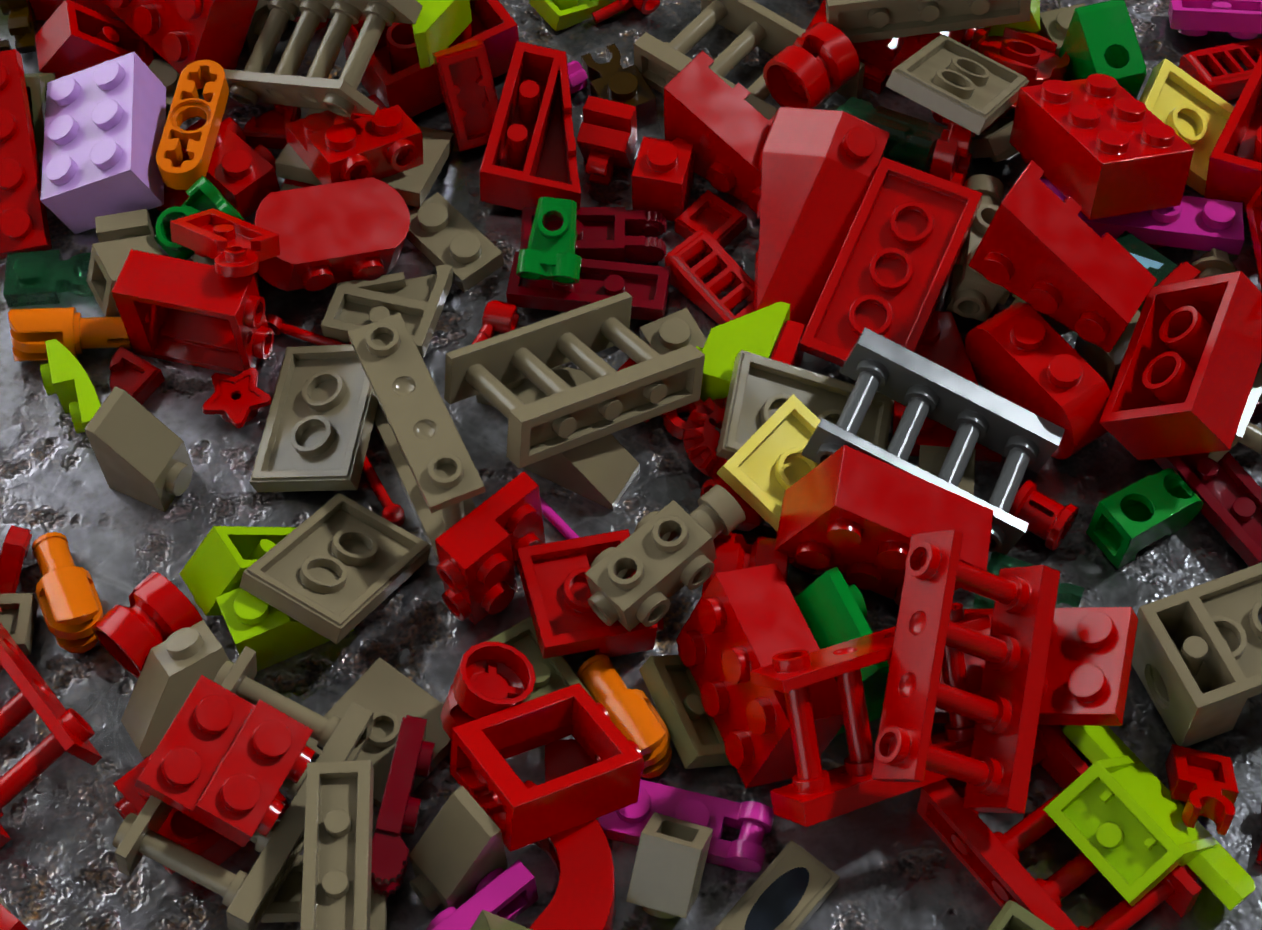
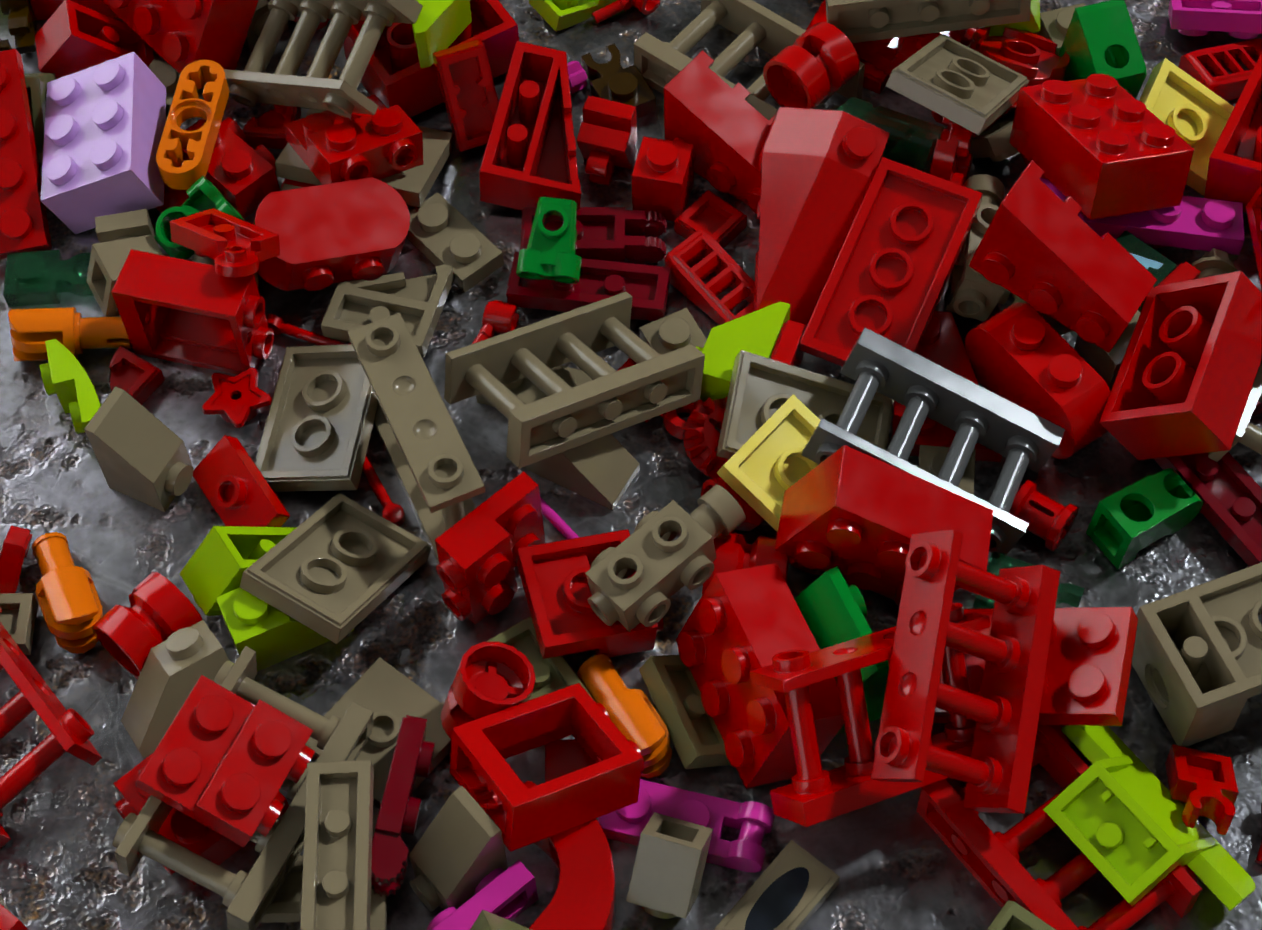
none -> red plate [192,435,290,527]

